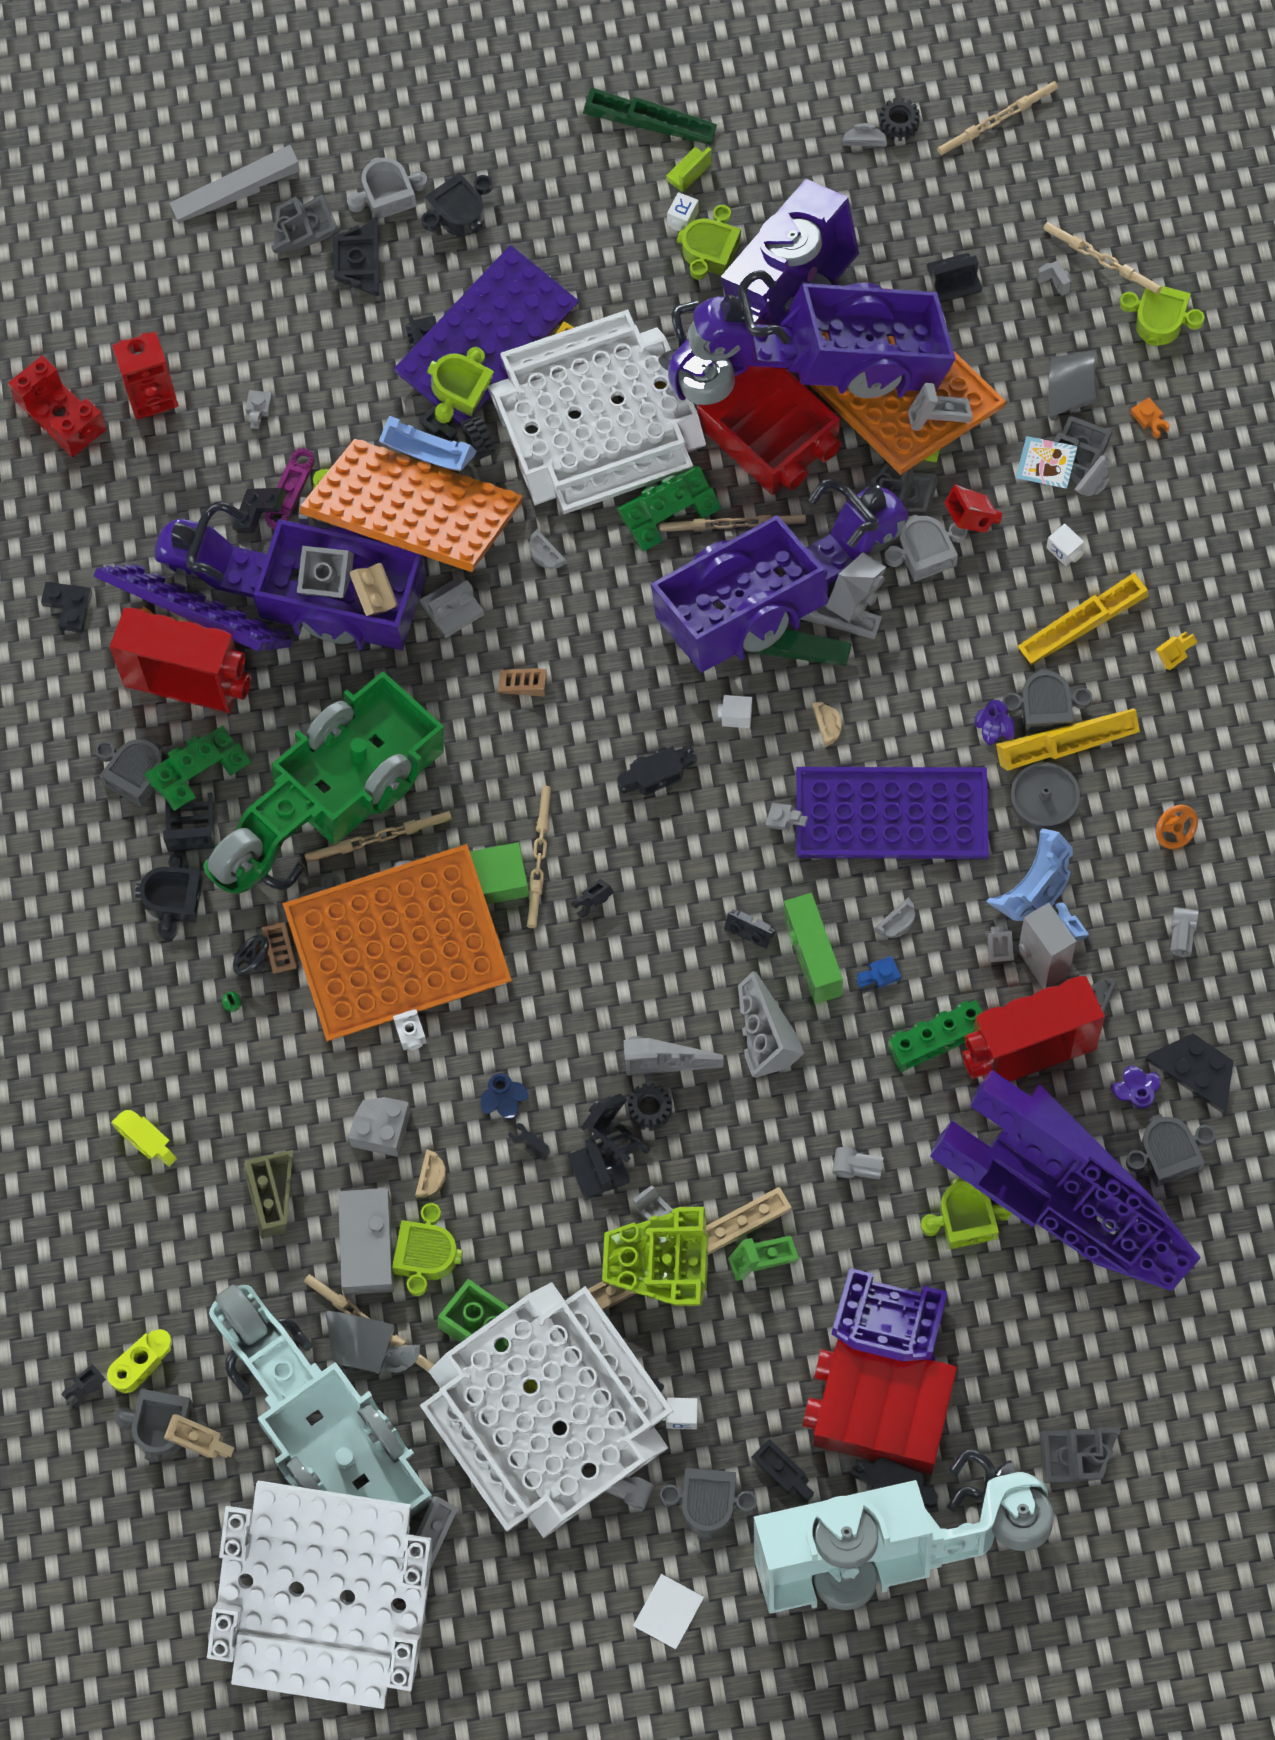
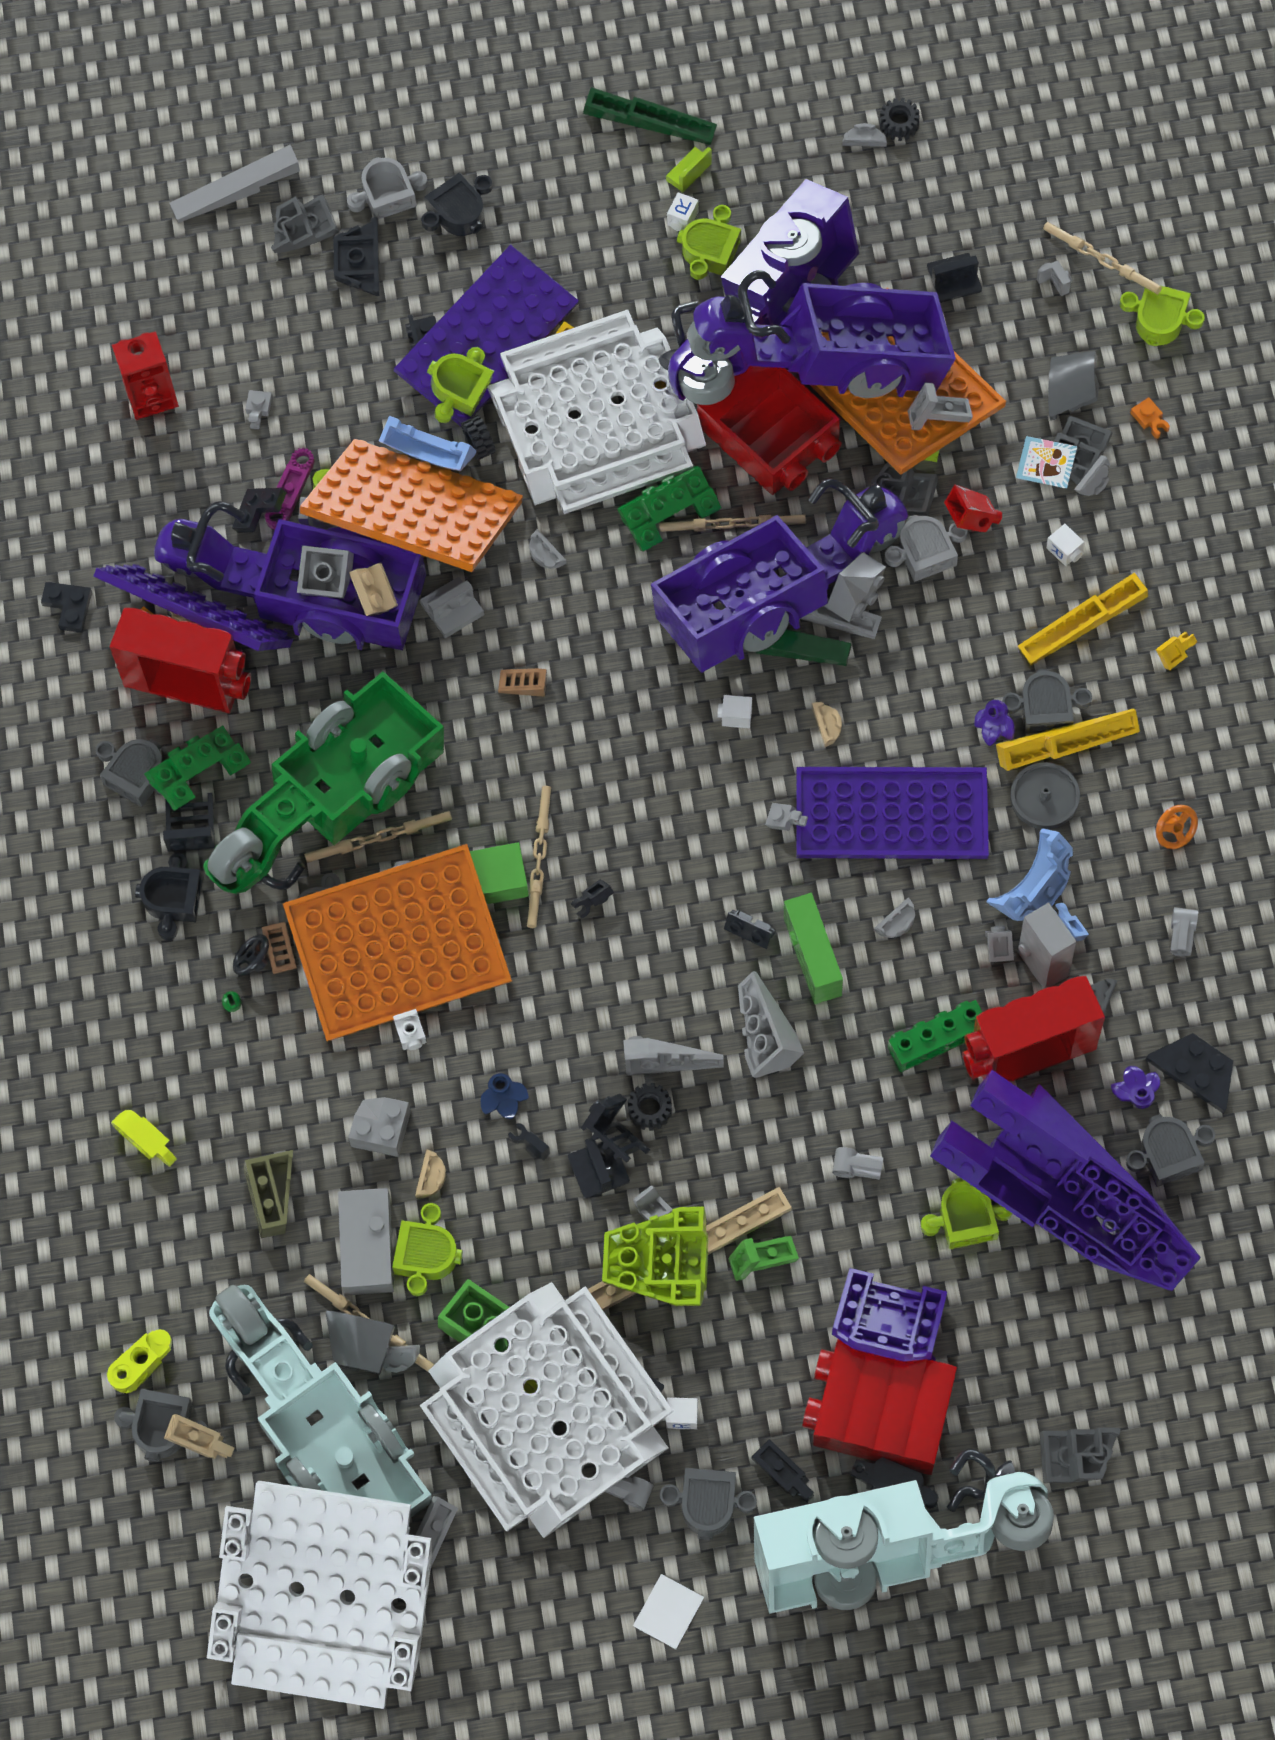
red plate [8,355,107,458] -> none
black plate [61,1364,106,1409] -> none
black plate [419,405,459,442] -> none
black hinge [617,746,697,795] -> none
blue plate [856,956,901,988] -> none
tan piece [937,81,1058,156] -> none

